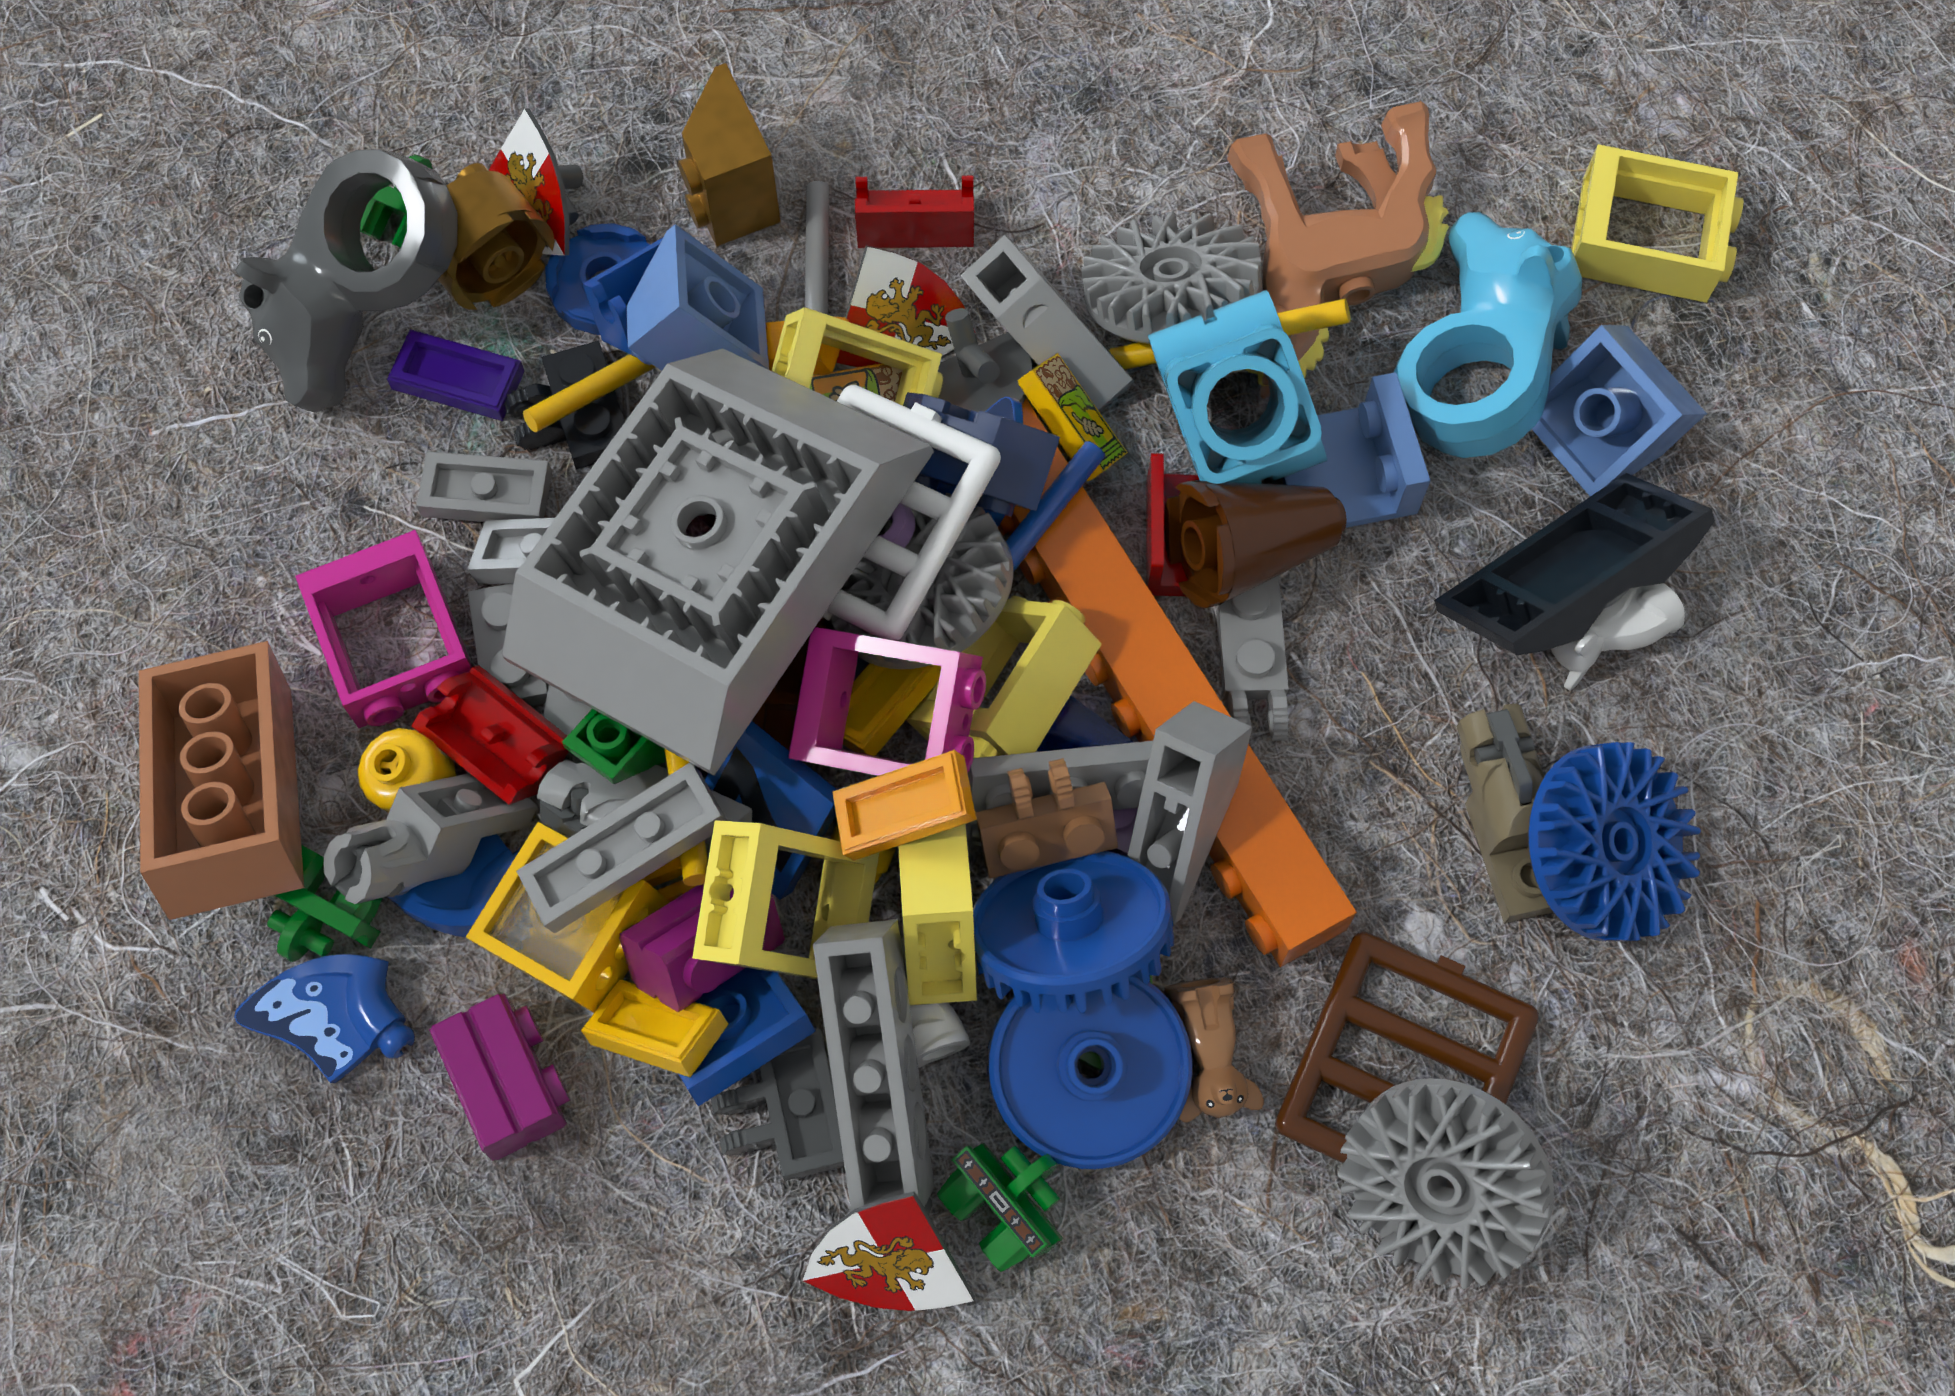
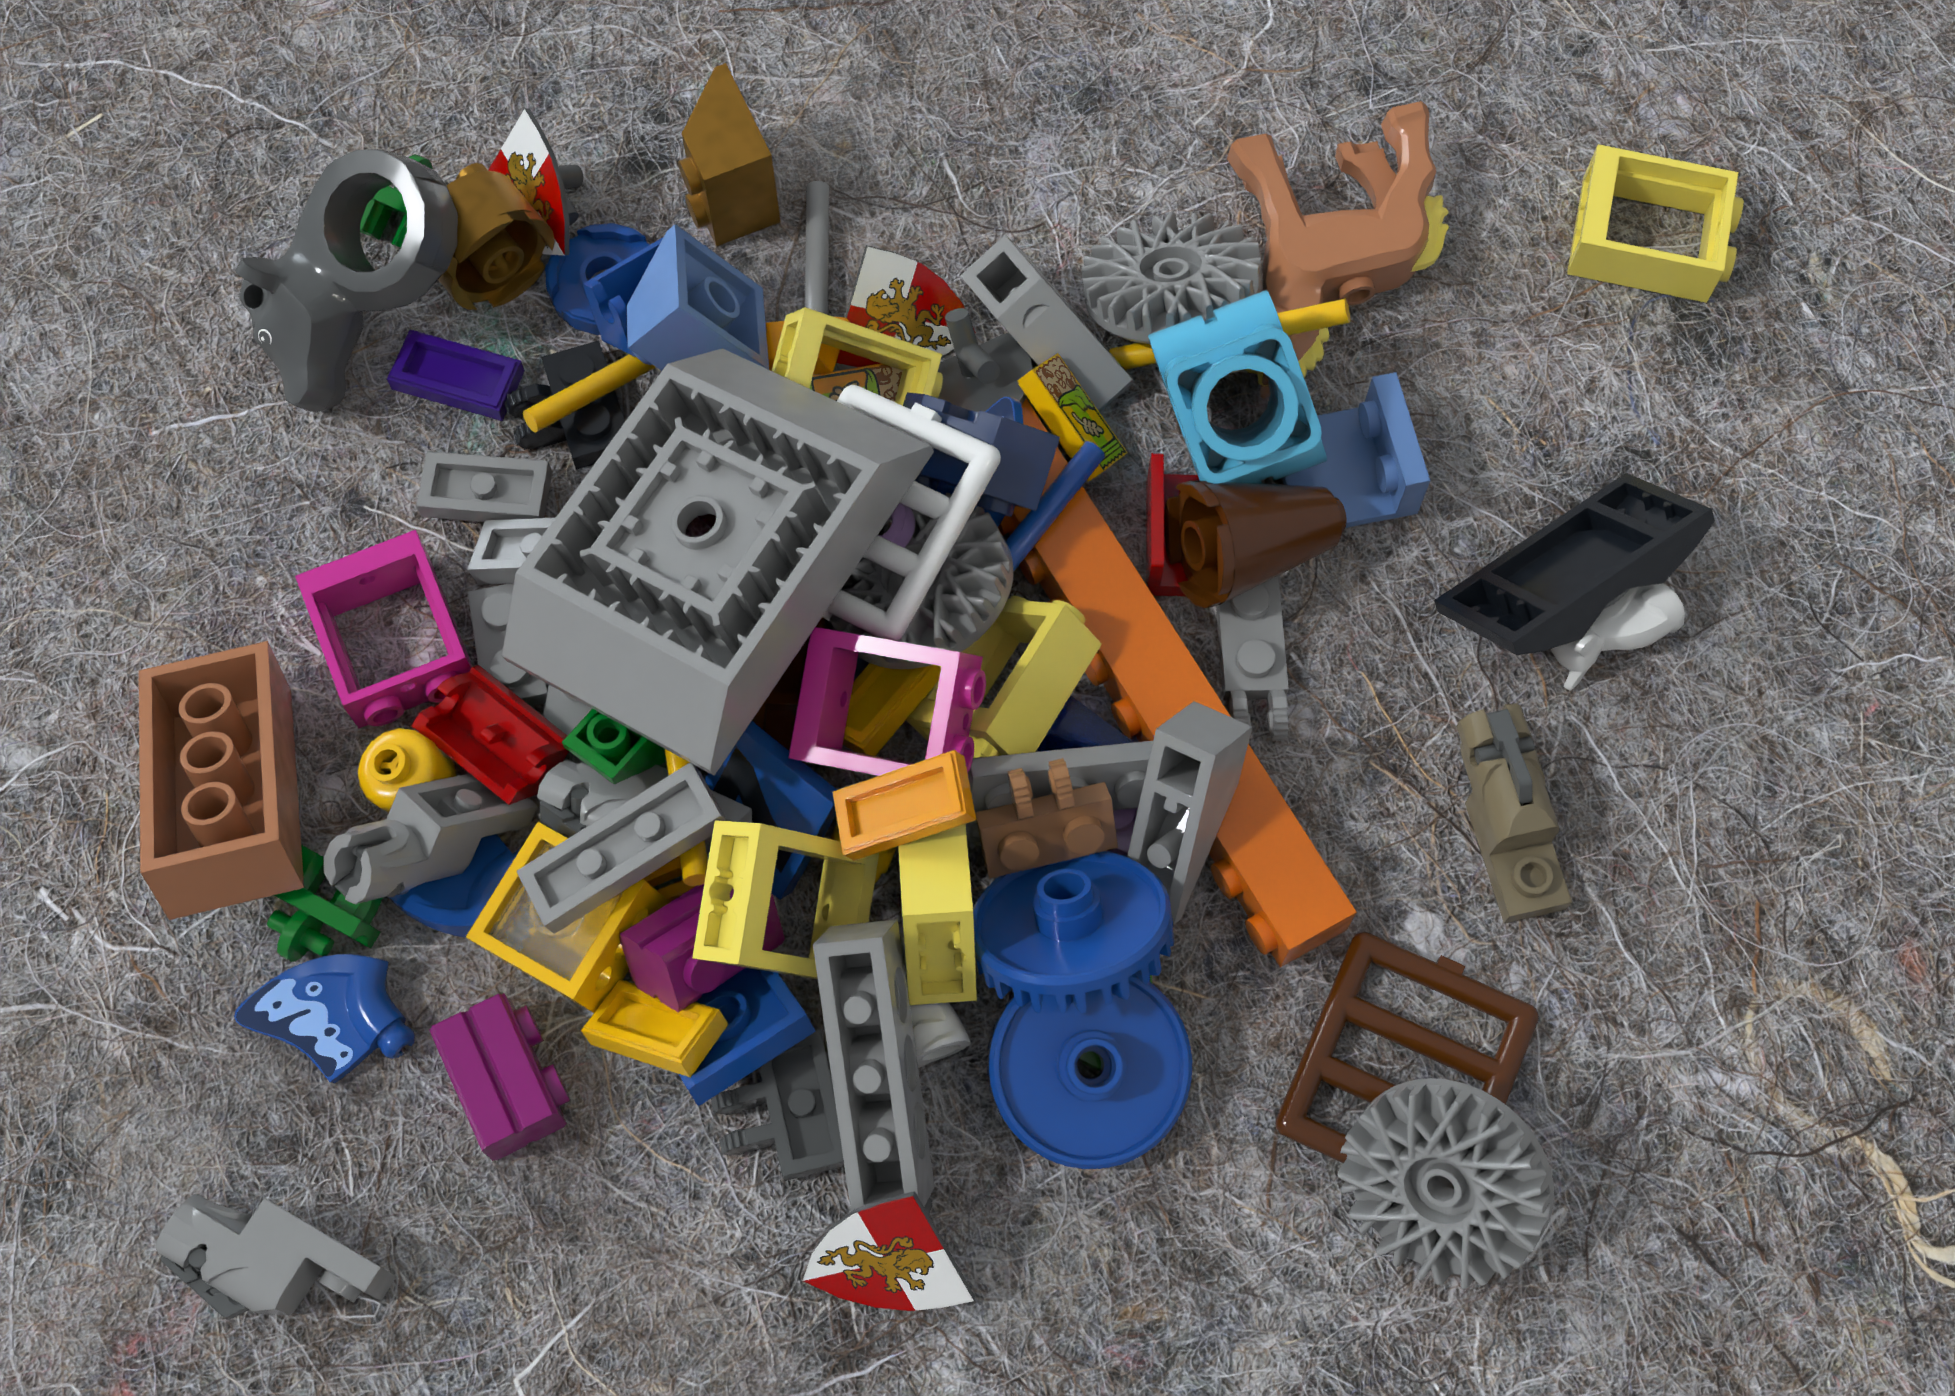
red hinge [855,175,974,248] -> none
green hips [937,1143,1063,1272] -> none
medium nougat animal [1164,977,1264,1123] -> none
medium azure animal [1393,212,1582,458] -> none
blue wheel [1528,742,1701,942] -> none
medium blue slope [1532,325,1707,496] -> none
none -> light grey plate [155,1194,397,1319]

